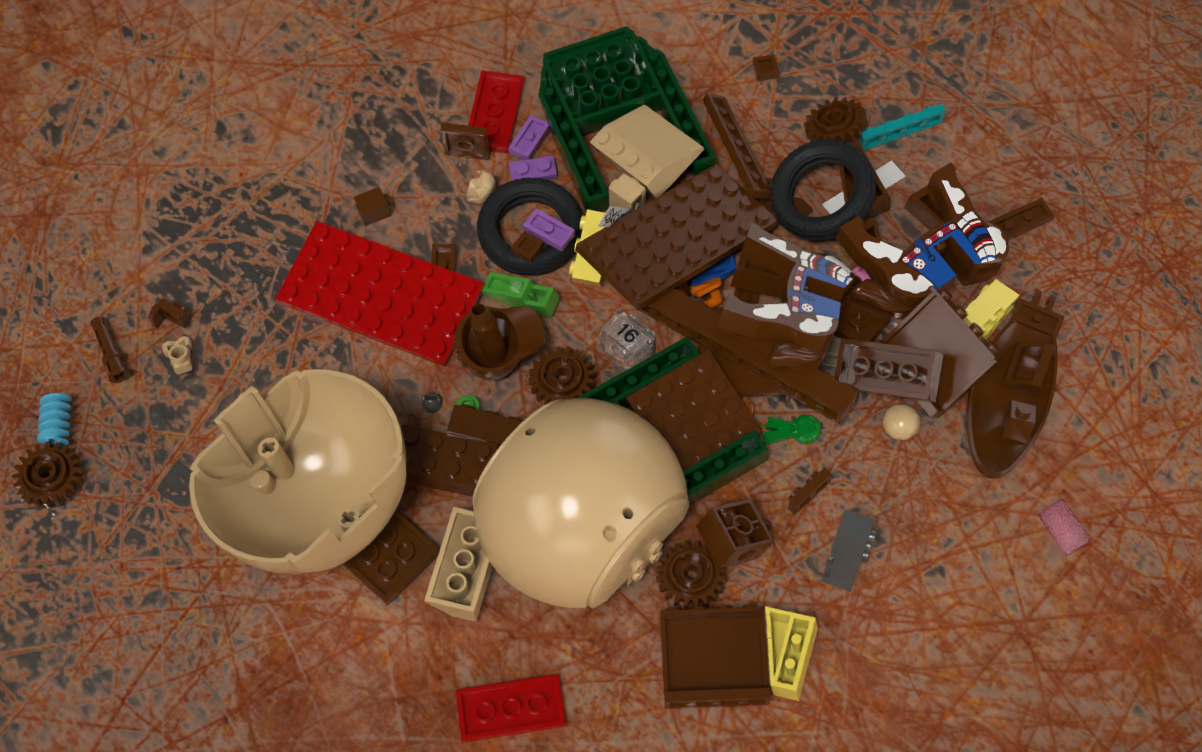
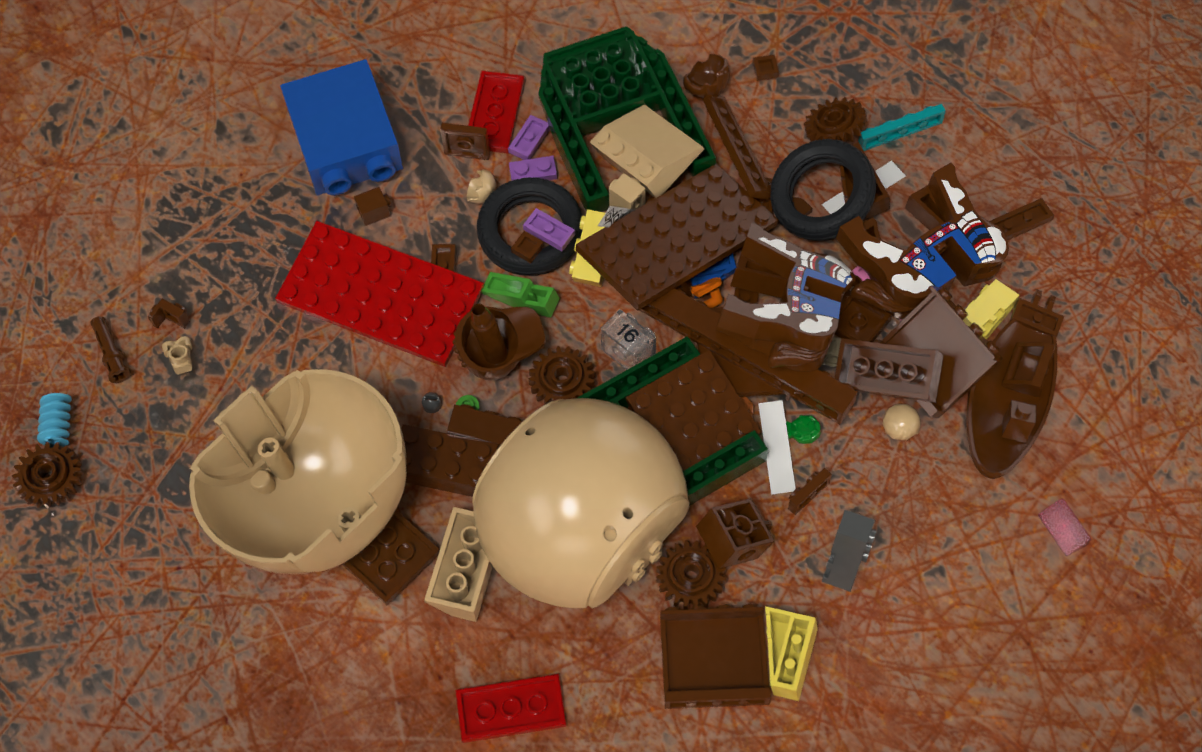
none -> blue brick [280,59,403,196]
none -> reddish brown piece [683,54,729,98]
none -> white sticker [758,400,796,495]

